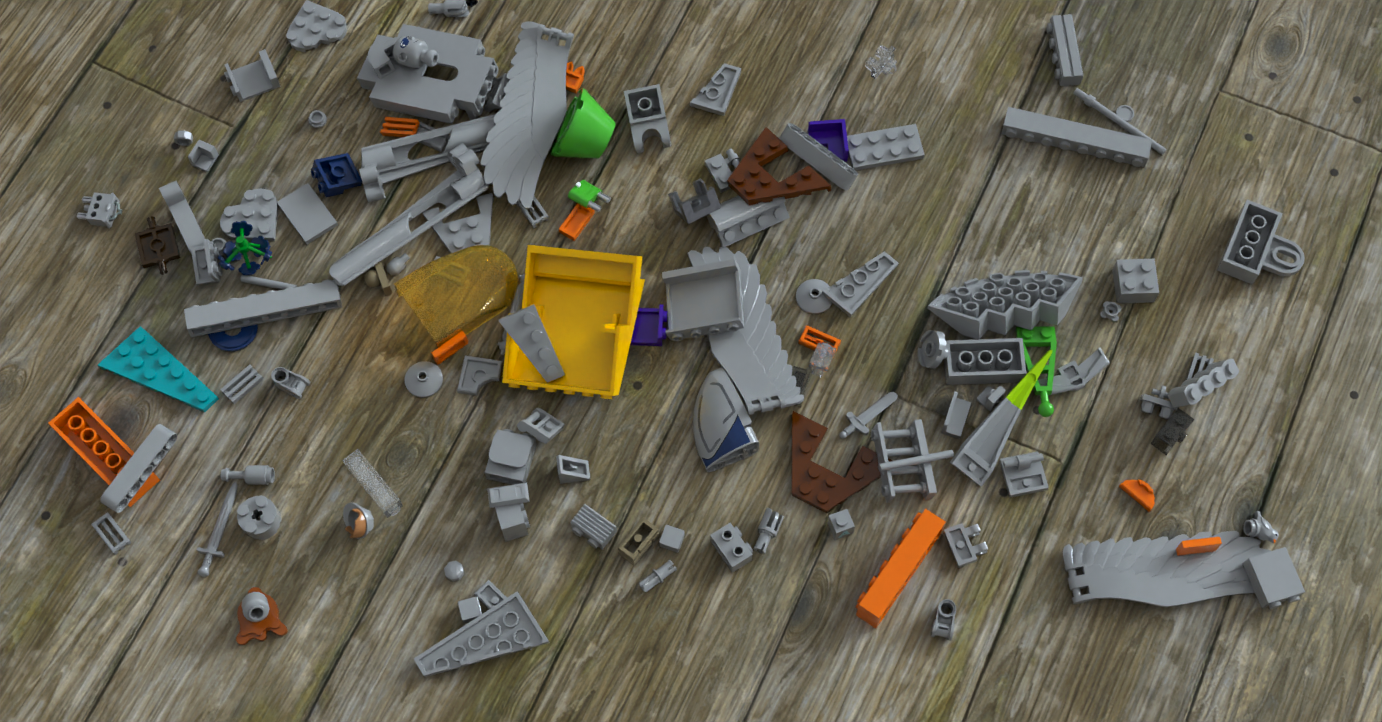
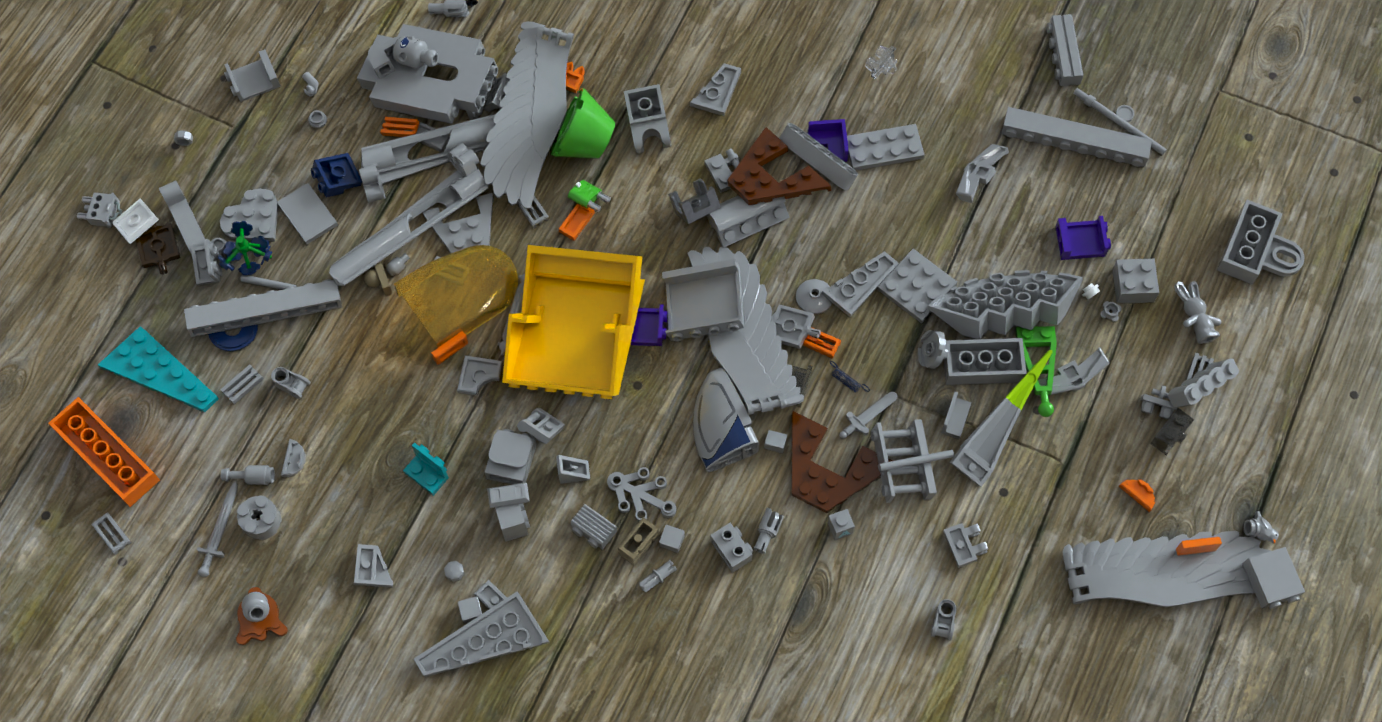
light grey beam [100,424,178,513] -> none
light grey panel [188,140,219,172] -> none
light grey plate [286,0,347,52] -> none
clear brick [342,449,403,518] -> none
light grey piece [343,502,374,539] -> none
light grey dish [405,361,443,398] -> none
light grey wing [498,304,565,383] -> none
clear hips [809,342,836,377] -> none
orange brick [856,508,946,629] -> none
light grey bracket [976,386,1006,412] -> none
light grey plate [999,451,1049,498] -> none
none -> white tile [112,198,159,244]
none -> light grey tile [281,439,306,477]
none -> light grey arm [302,72,319,96]
none -> light grey wing [354,544,393,588]
none -> teal bracket [403,443,449,496]
none -> light grey plant [607,467,676,522]
none -> light grey slope [764,430,787,453]
none -> light grey plate [771,304,821,349]
none -> dark blue piece [830,361,870,393]
none -> light grey plate [877,249,957,324]
none -> light grey plate [956,144,1009,203]
none -> dark purple panel [1055,216,1111,260]
none -> white plate [1082,283,1100,300]
none -> light grey animal [1174,281,1221,344]

